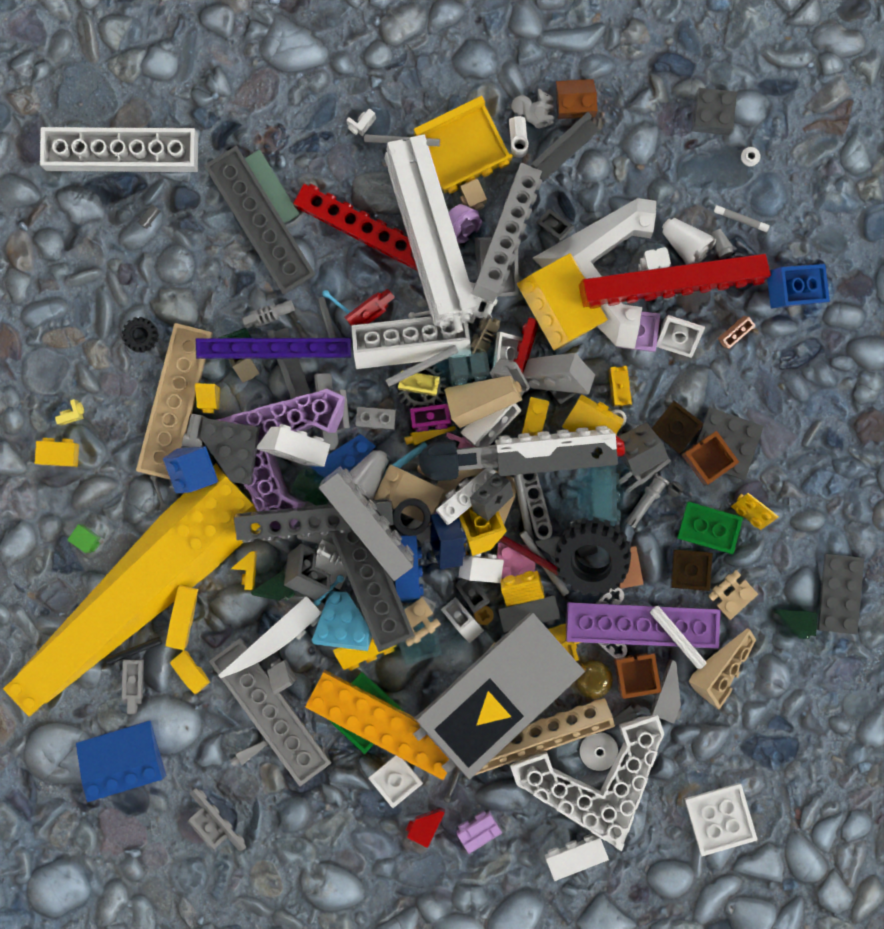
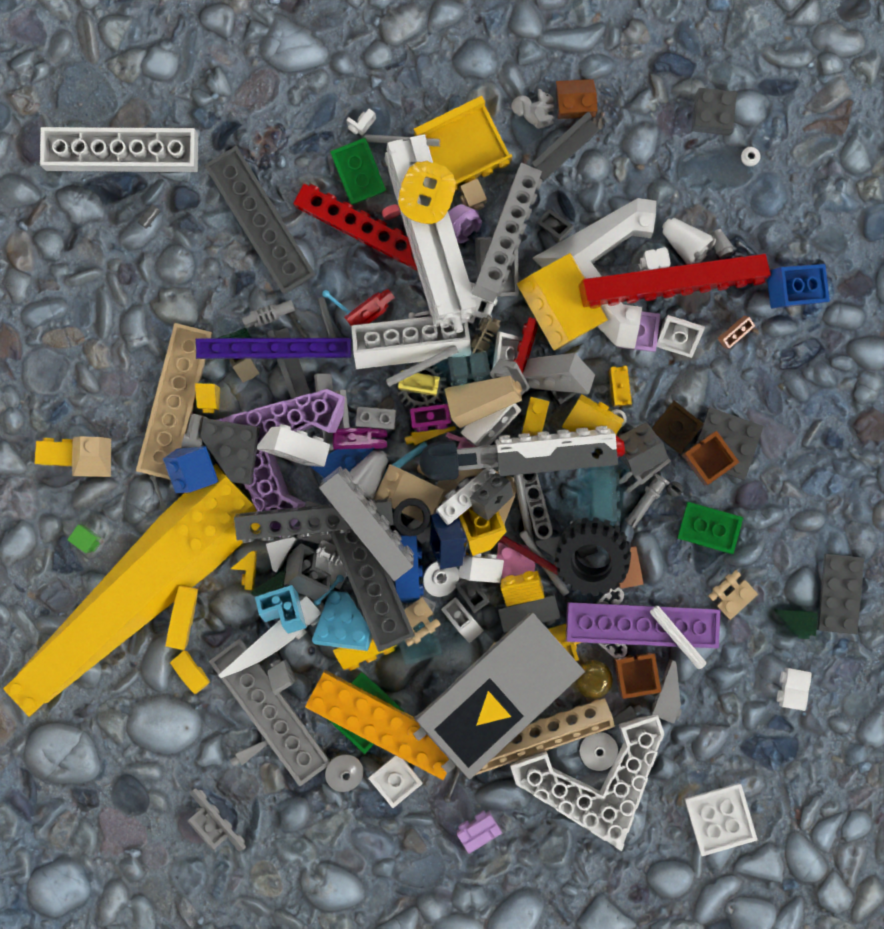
light yellow bracket [55,399,84,426] -> none
blue slope [76,720,167,802] -> none
black bar [105,637,162,665] -> none
black tyre [122,317,159,353] -> none
light grey hinge [122,660,144,714] -> none
sand green tile [245,149,300,224] -> none
brick [290,467,330,506] -> none
red slope [405,807,445,848] -> none
pearl gold wheel [474,605,494,625] -> none
white piece [509,116,528,158] -> none
white brick [545,833,609,881] -> none
dark brown plate [670,549,713,591] -> none
tan wedge [689,629,756,709] -> none
light grey bar [713,205,770,232] -> none
yellow hinge [731,493,779,530] -> none
none -> tan slope [72,436,111,477]
none -> medium azure brick [255,585,307,634]
none -> white slope [266,537,297,572]
none -> light grey dish [325,754,363,792]
none -> green plate [330,137,387,205]
none -> magenta hinge [333,428,387,449]
none -> coral tile [382,204,401,220]
none -> yellow piece [398,160,456,224]
none -> white dish [423,561,459,597]
none -> white brick [777,668,811,711]

